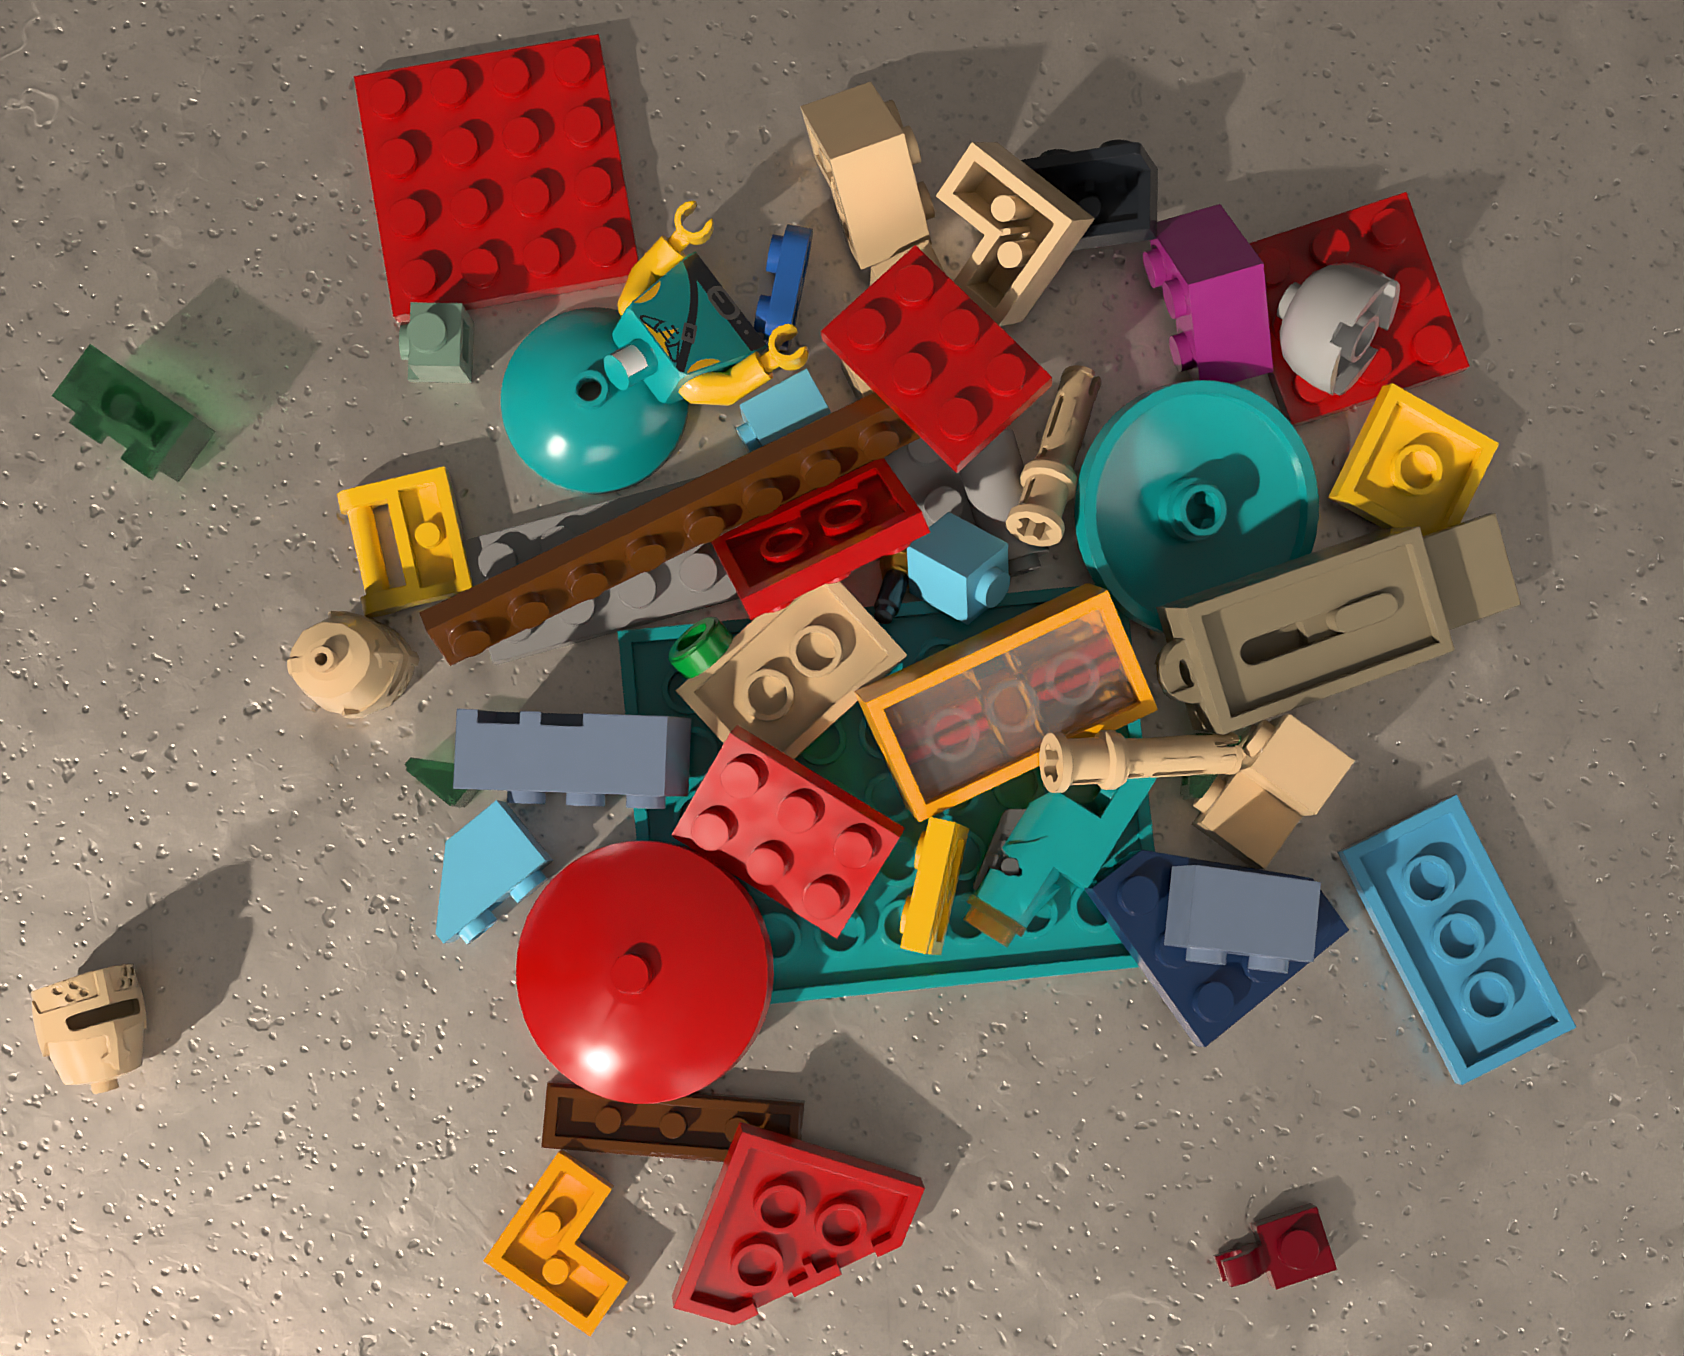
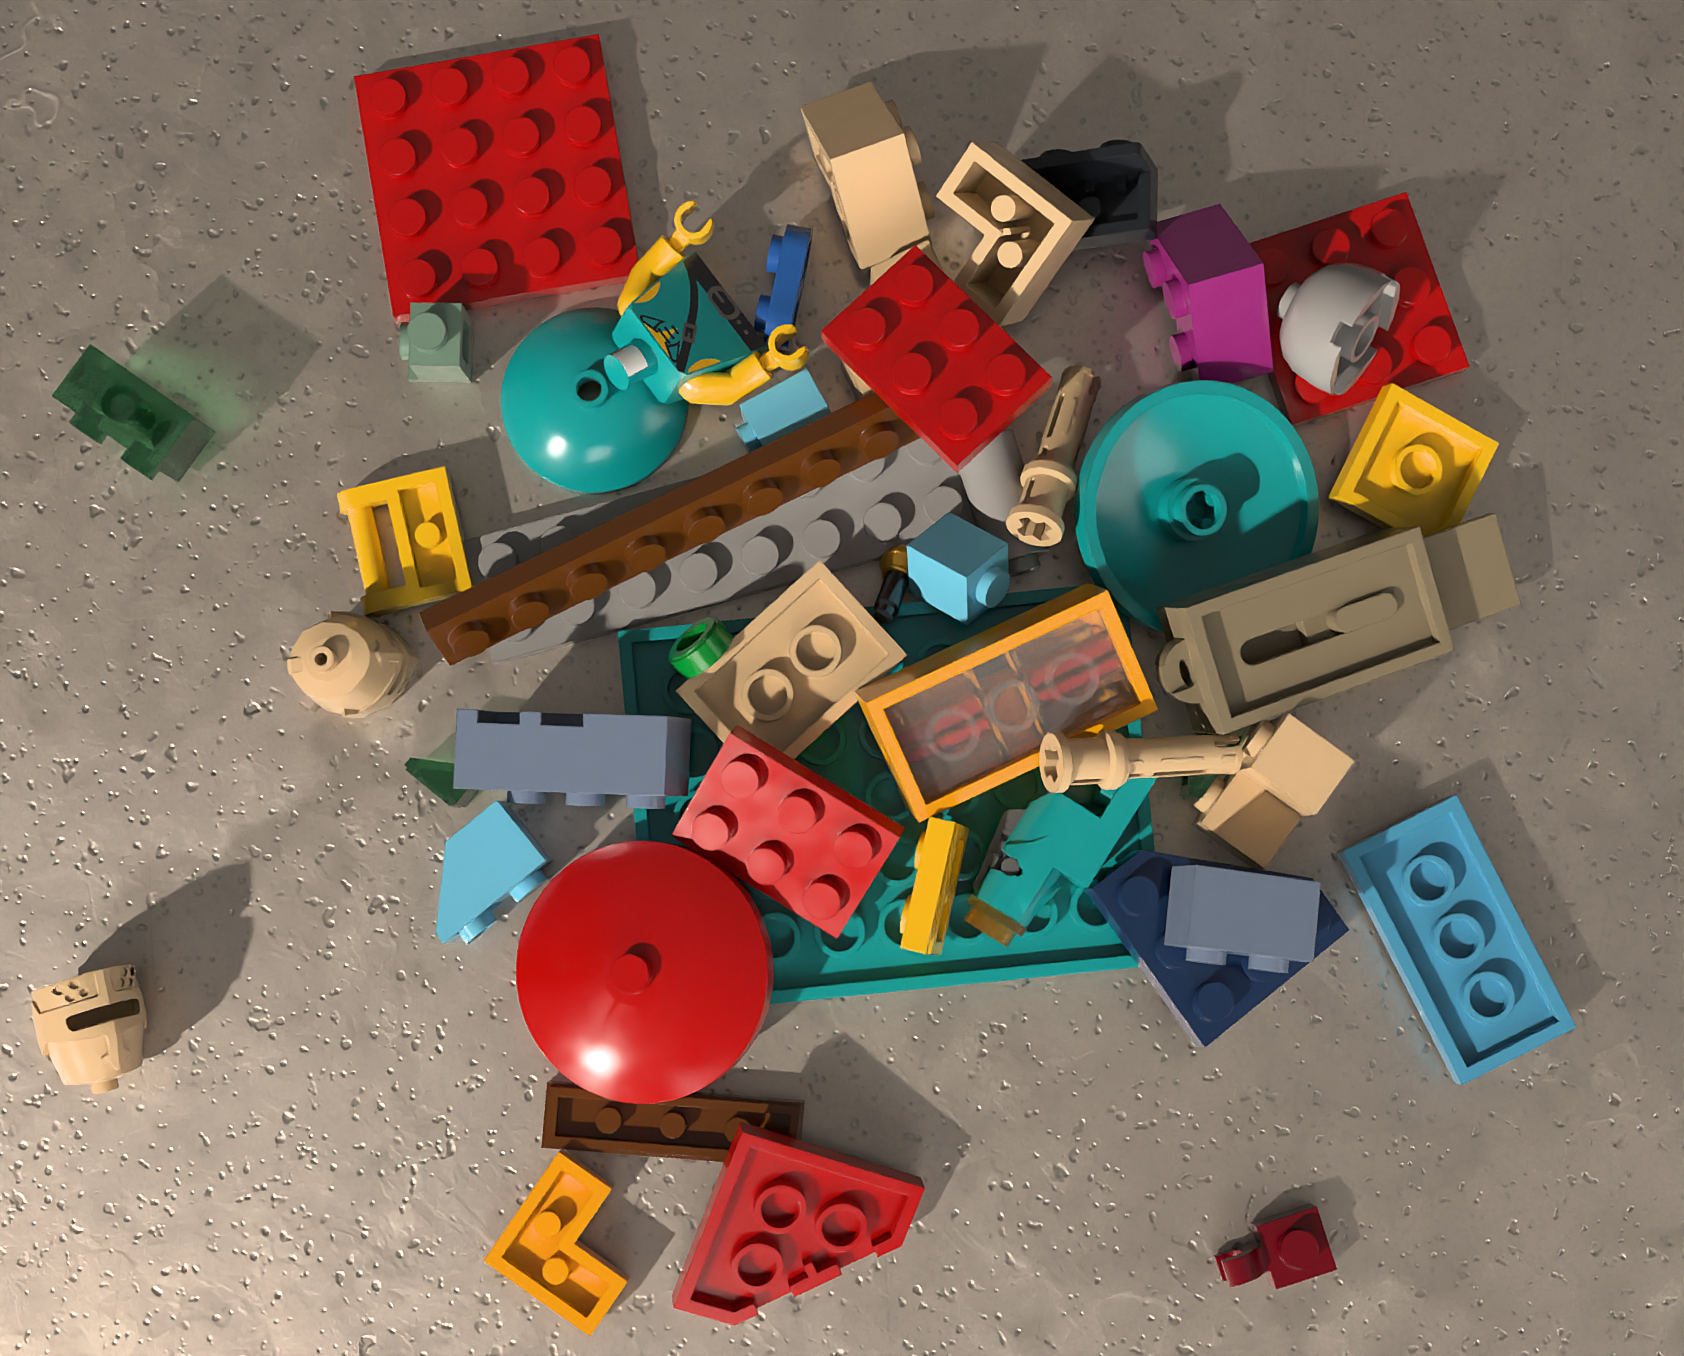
red plate [711,458,930,620] -> none

